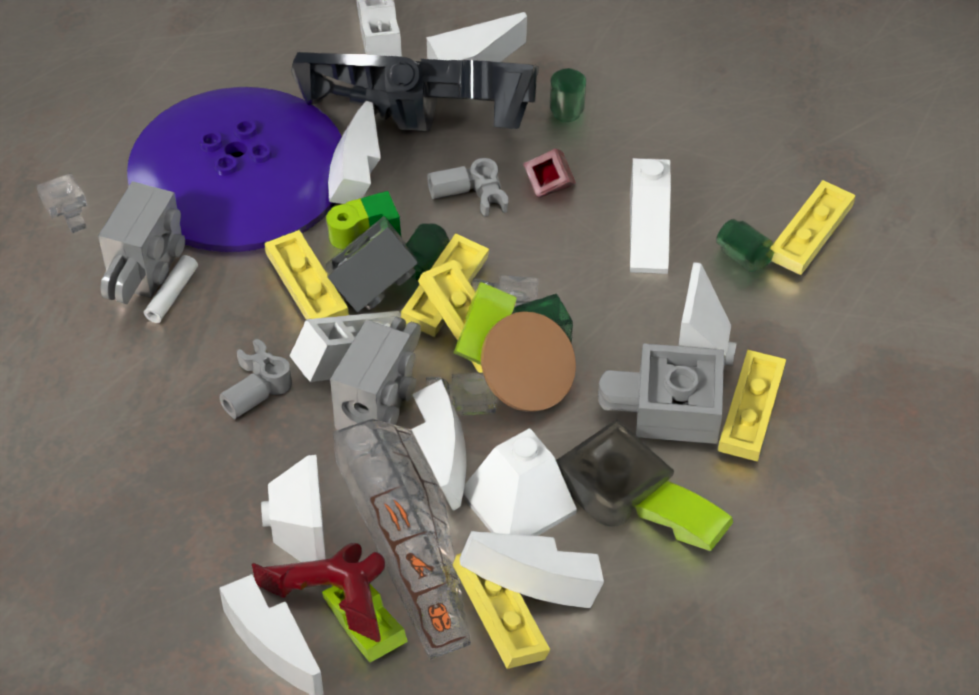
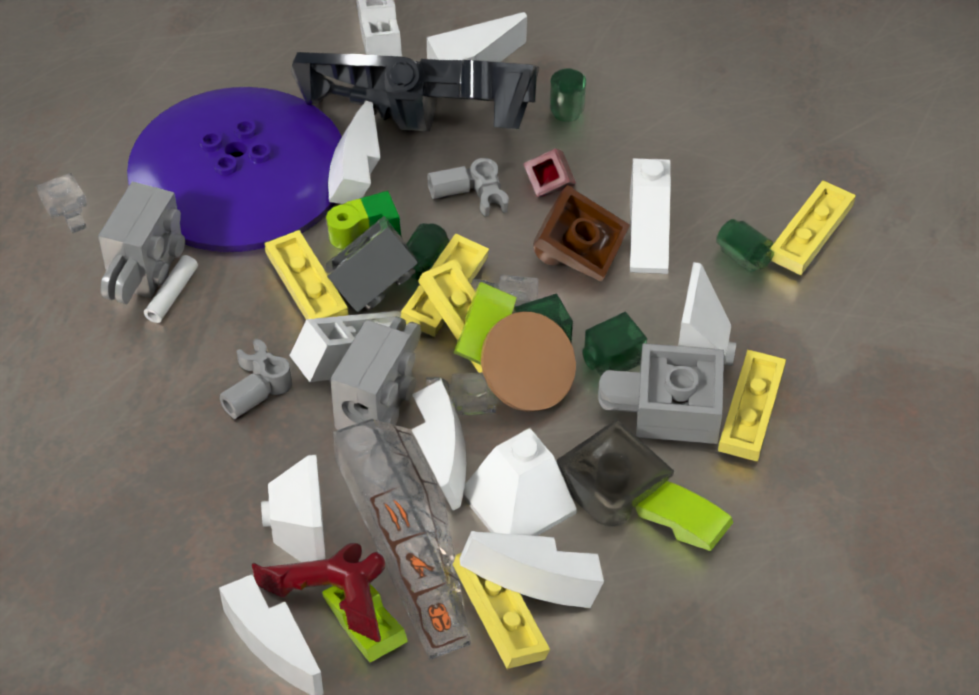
none -> reddish brown slope [533,185,630,282]
none -> clear green brick [582,311,647,376]

